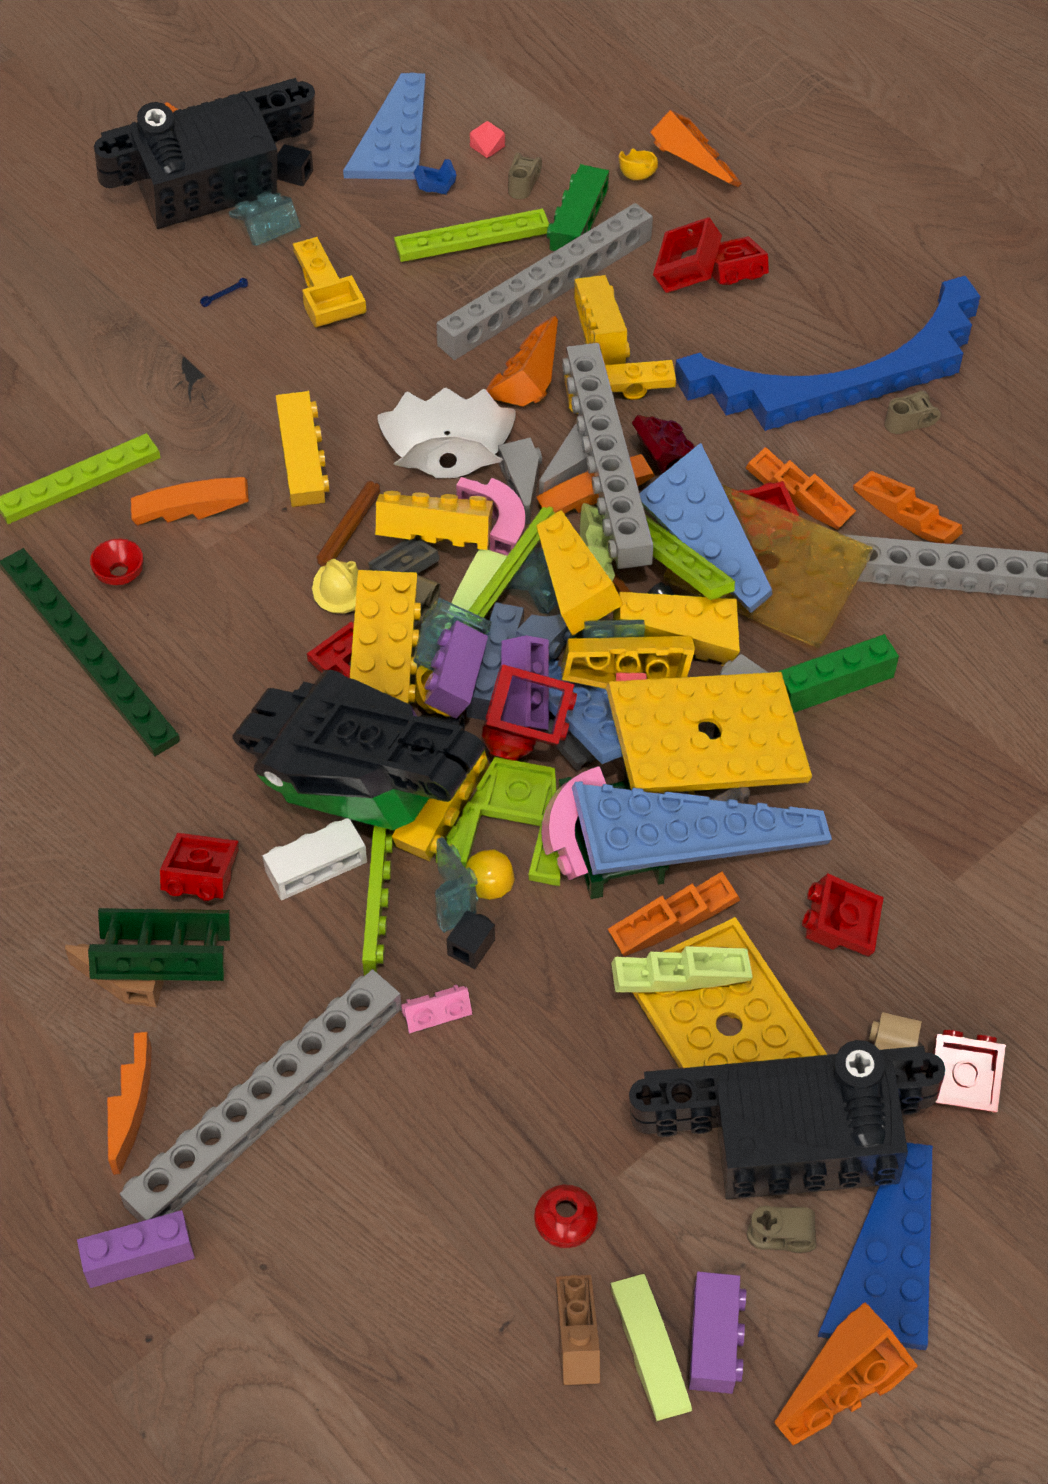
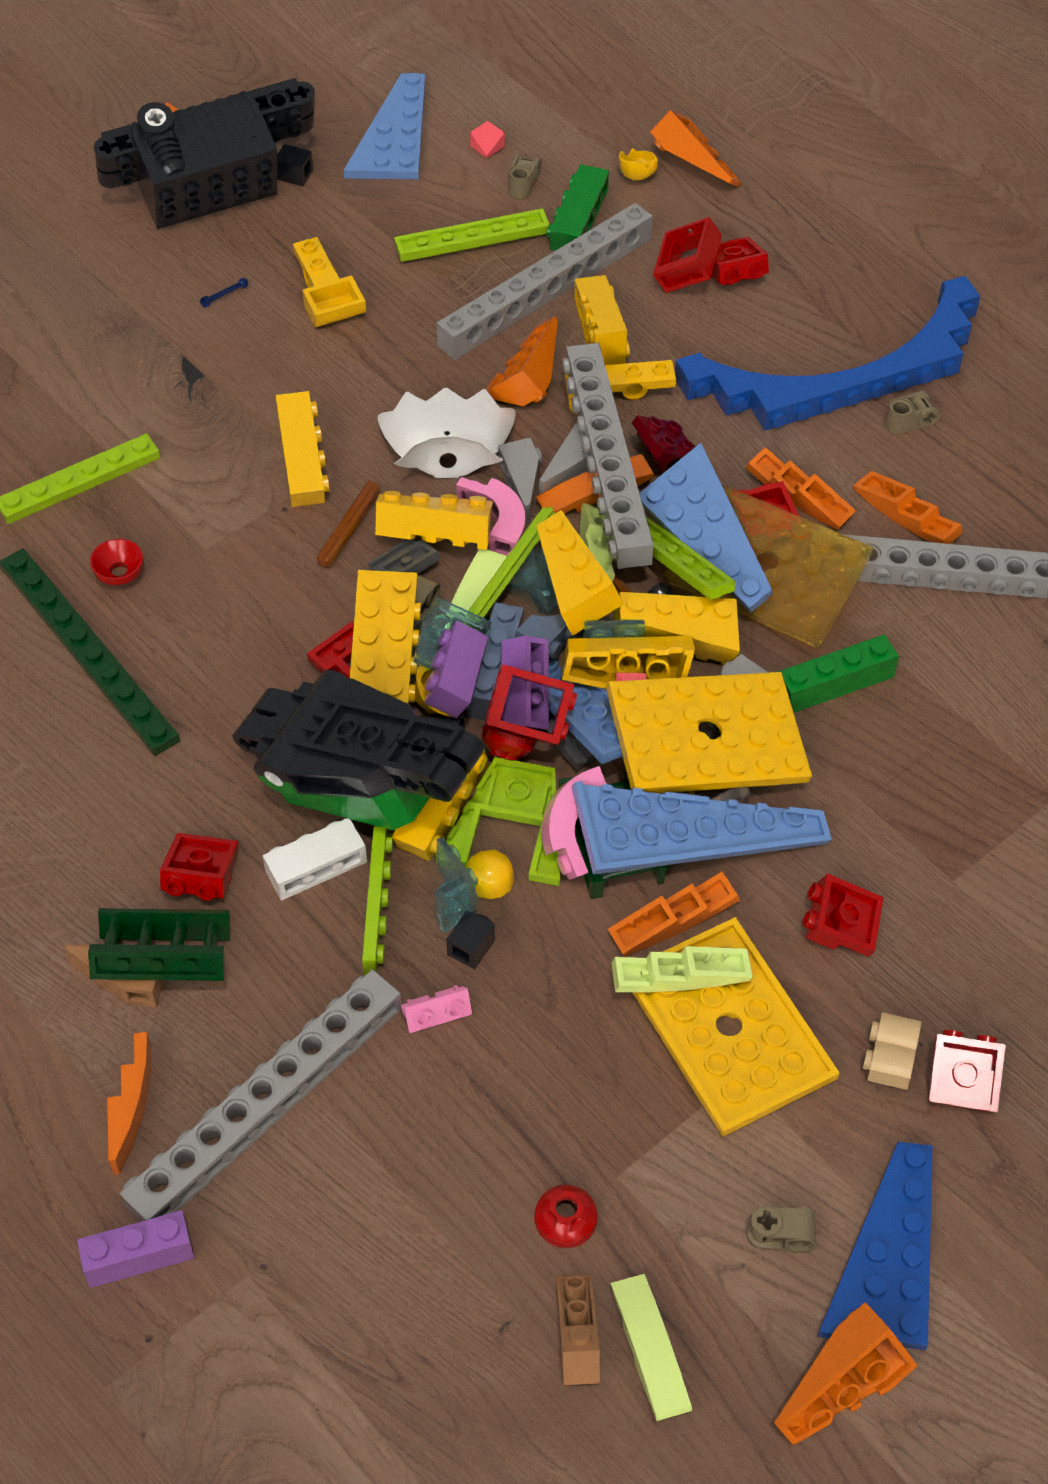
orange slope [131,477,249,526] -> none
clear light blue bracket [228,191,301,246] -> none
light yellow helmet [312,559,358,614] -> none
blue bracket [414,159,456,195] -> none
black piece [629,1040,946,1200] -> none
medium lavender brick [689,1272,746,1394] -> none

